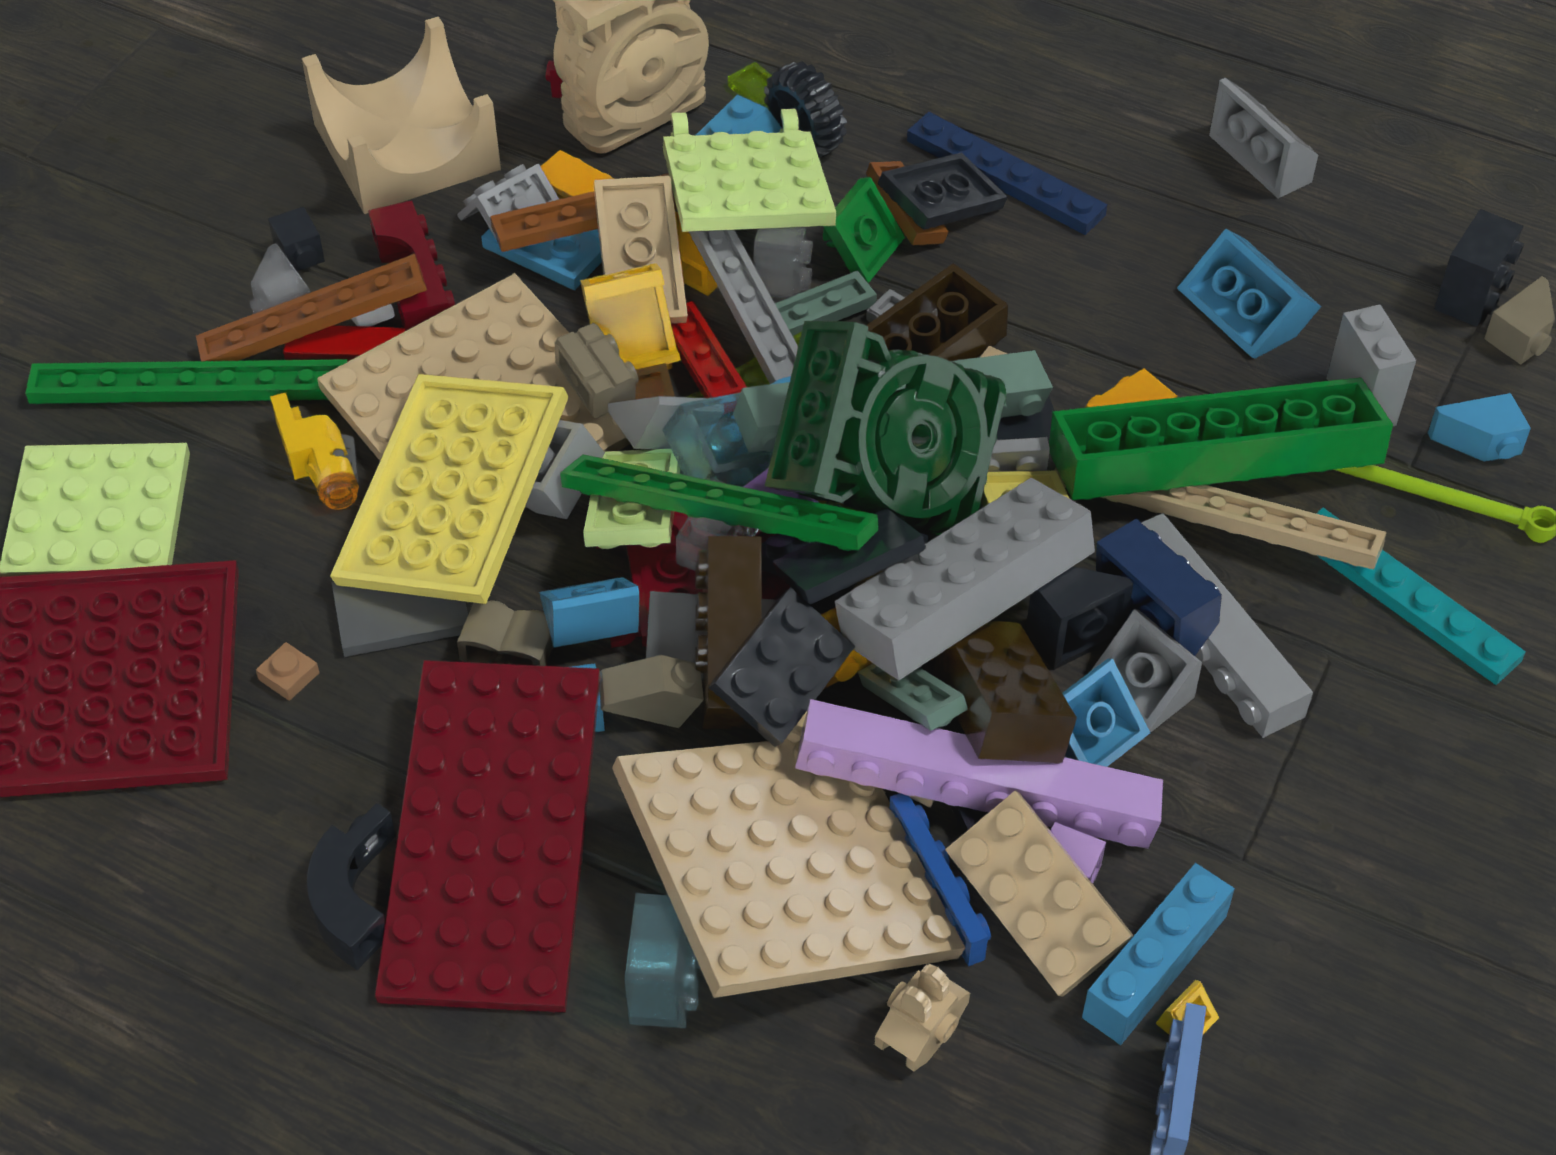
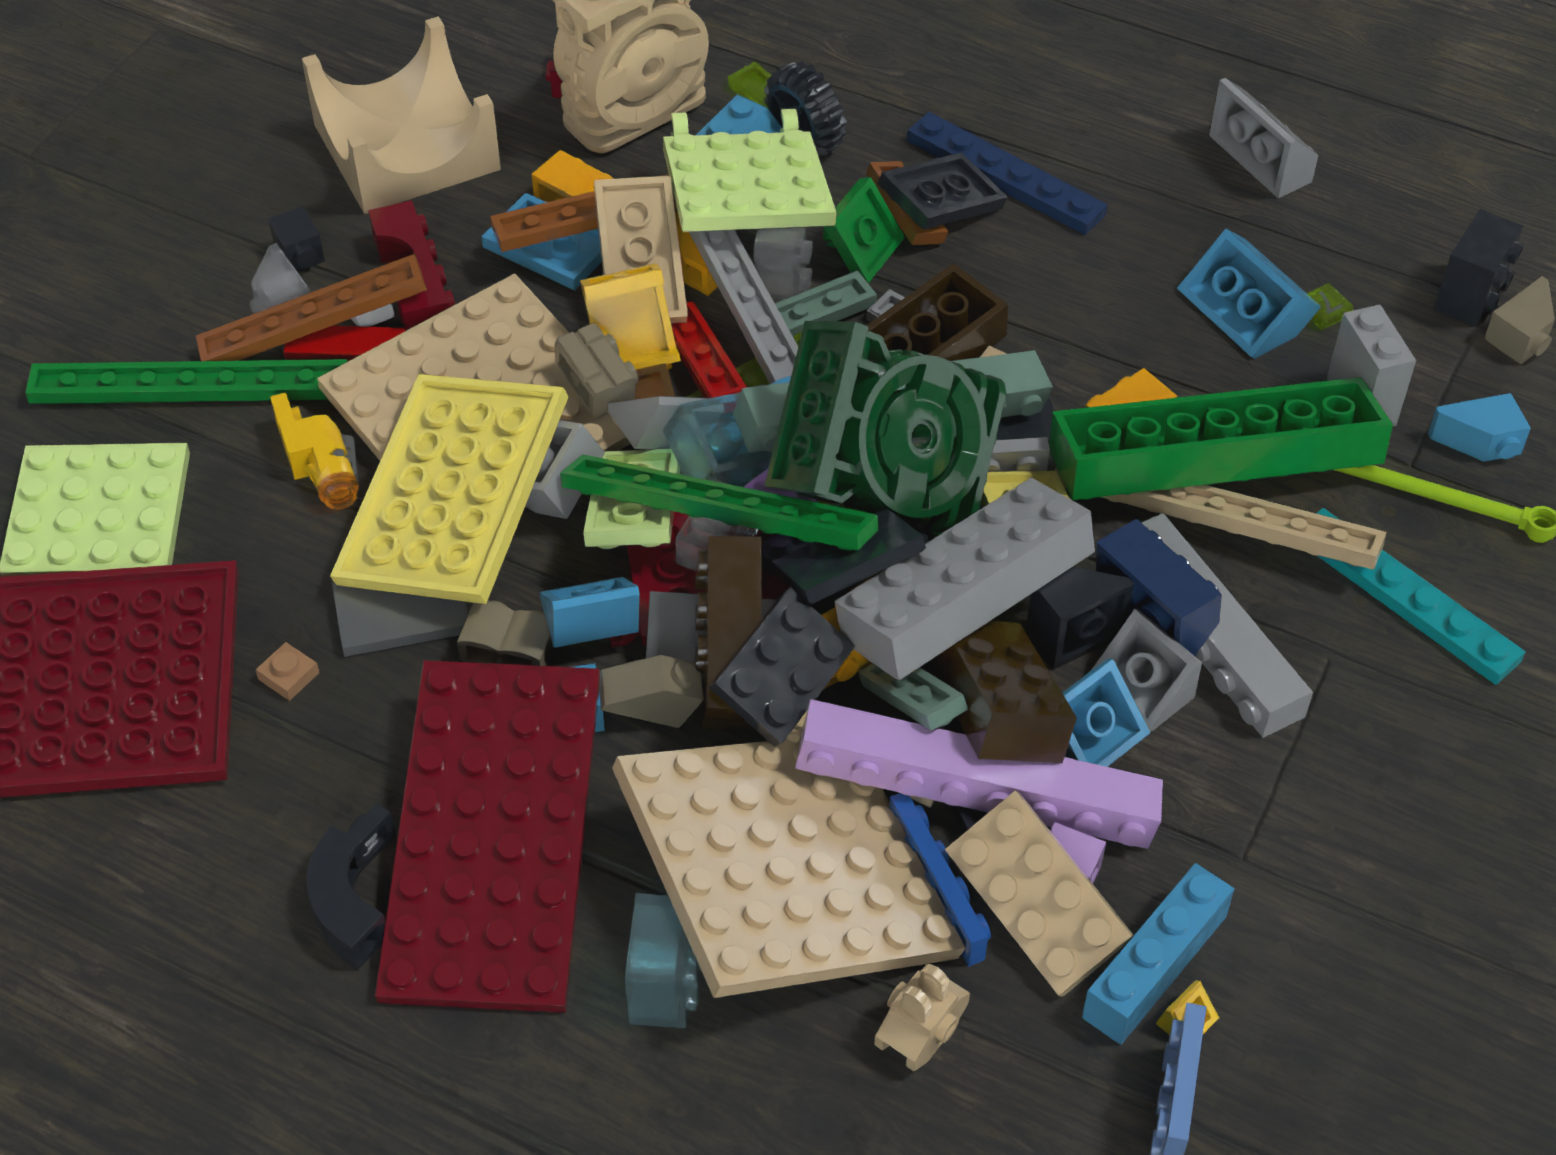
light grey bracket [457,163,559,238] -> none
none -> clear neon green tile [1307,283,1353,330]

